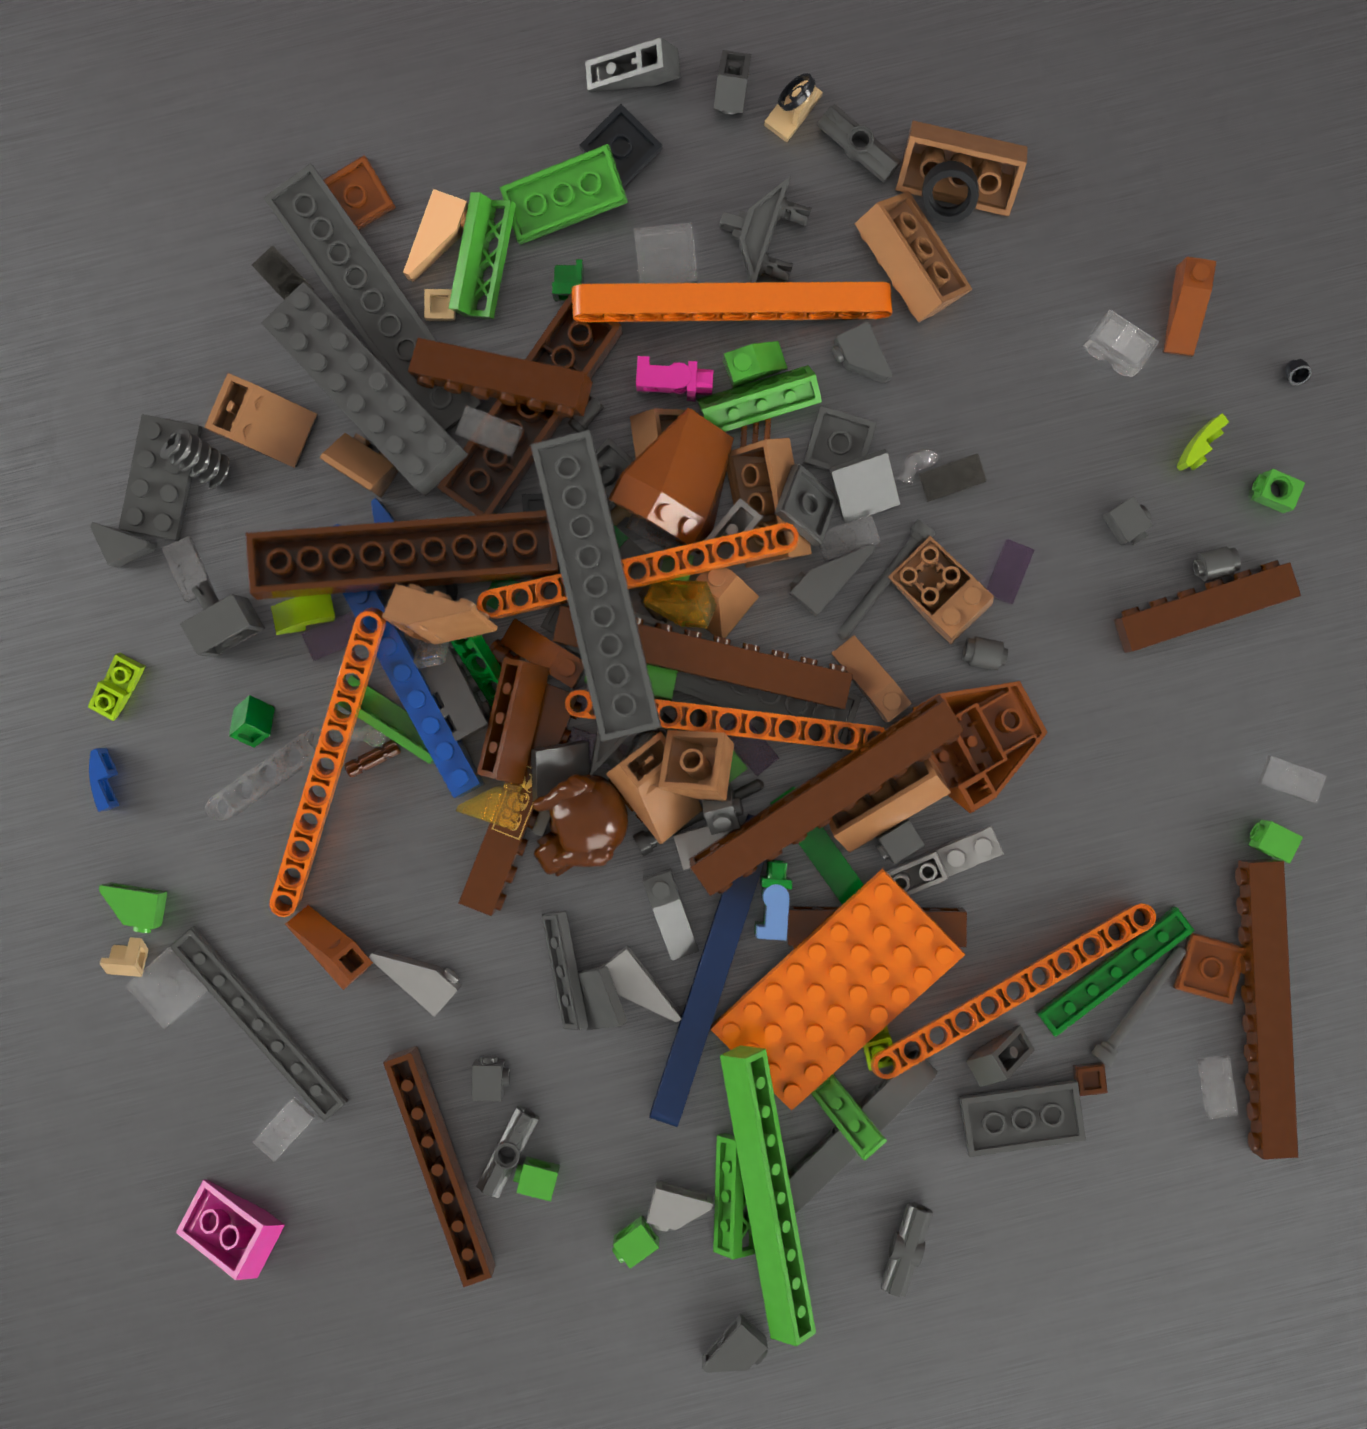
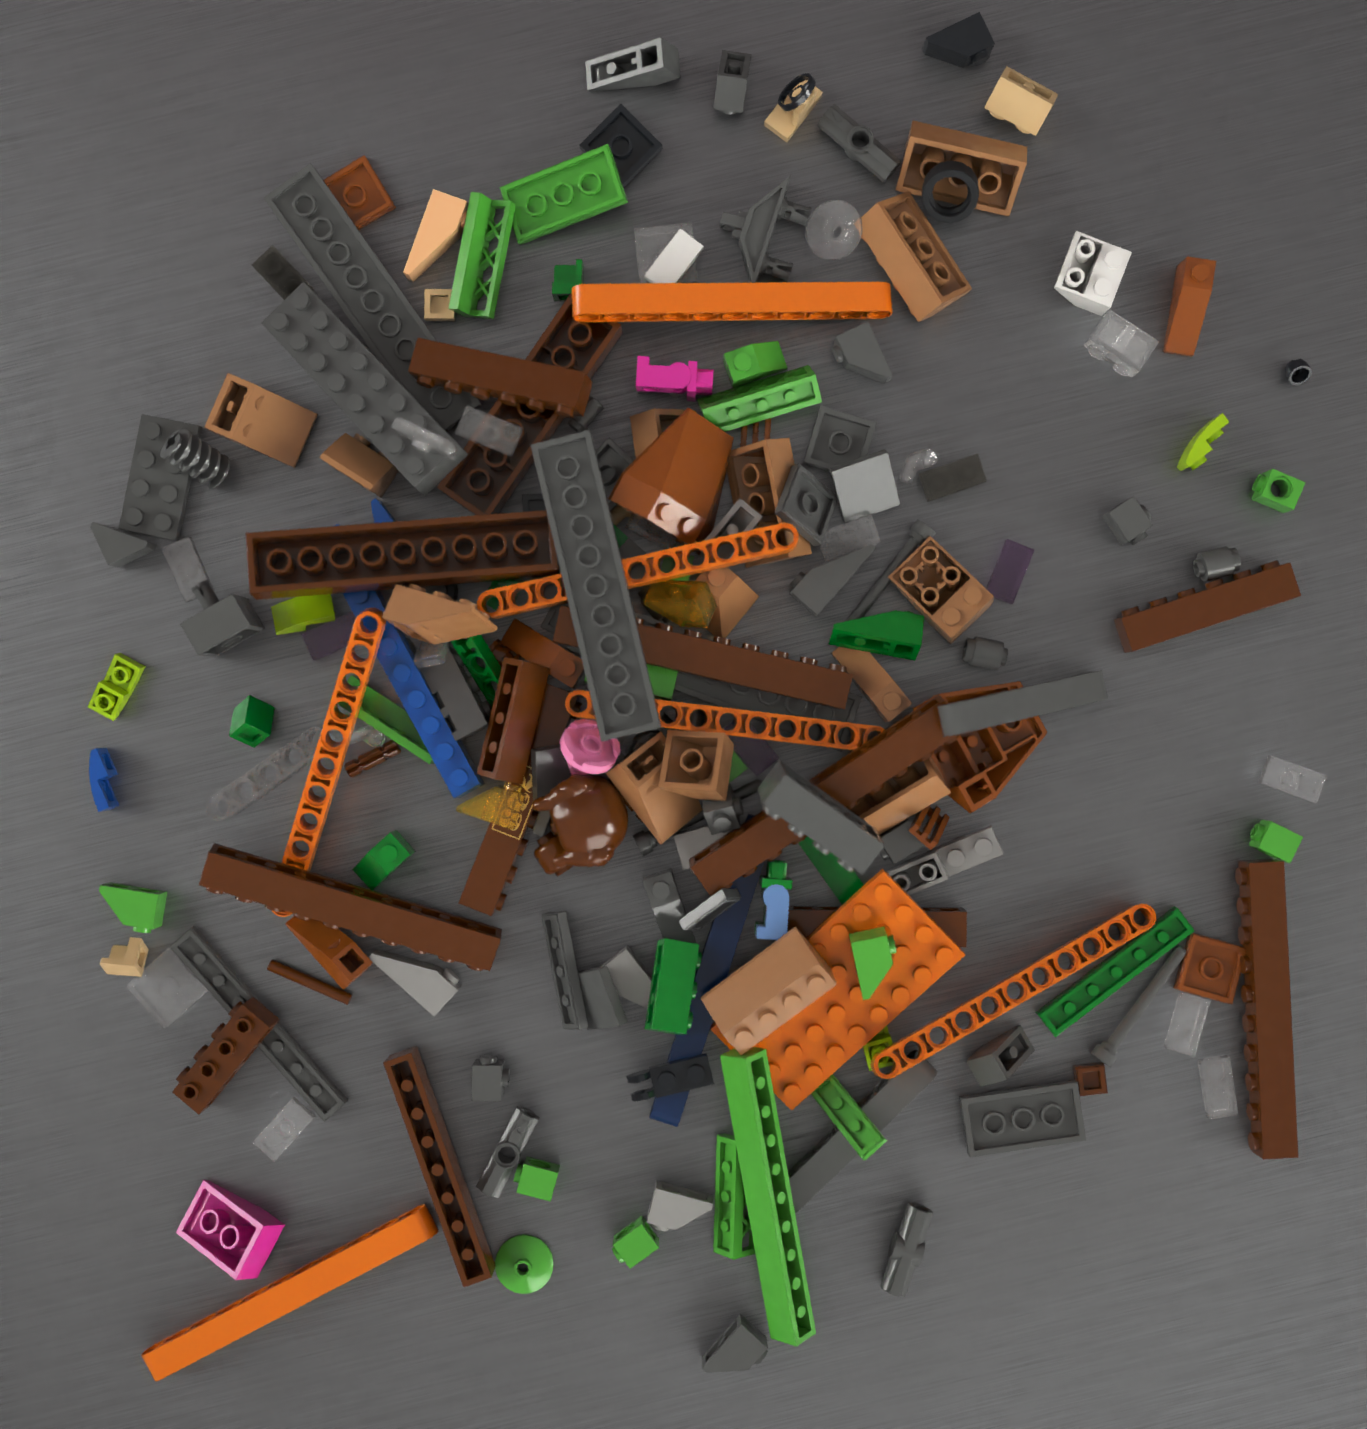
none -> orange beam [141,1204,439,1381]
none -> reddish brown brick [172,997,280,1115]
none -> reddish brown brick [198,843,502,971]
none -> reddish brown bar [267,959,353,1005]
none -> green slope [352,830,416,890]
none -> clear plate [392,417,458,460]
none -> bright green dish [495,1234,553,1294]
none -> bright pink tile [560,719,620,776]
none -> black hinge [626,1053,714,1102]
none -> white tile [644,229,704,283]
none -> green brick [644,938,702,1035]
none -> tile [679,889,742,930]
none -> medium nougat slope [701,926,837,1055]
none -> dark grey brick [758,760,886,875]
none -> clear dish [806,200,863,261]
none -> green slope [829,610,925,661]
none -> bright green slope [849,927,897,1000]
none -> dark orange tile [909,805,950,850]
none -> black slope [922,12,995,68]
none -> dark grey beam [937,670,1108,737]
none -> tan brick [984,66,1058,136]
none -> white slope [1054,231,1132,316]
none -> clear tile [1164,991,1211,1057]

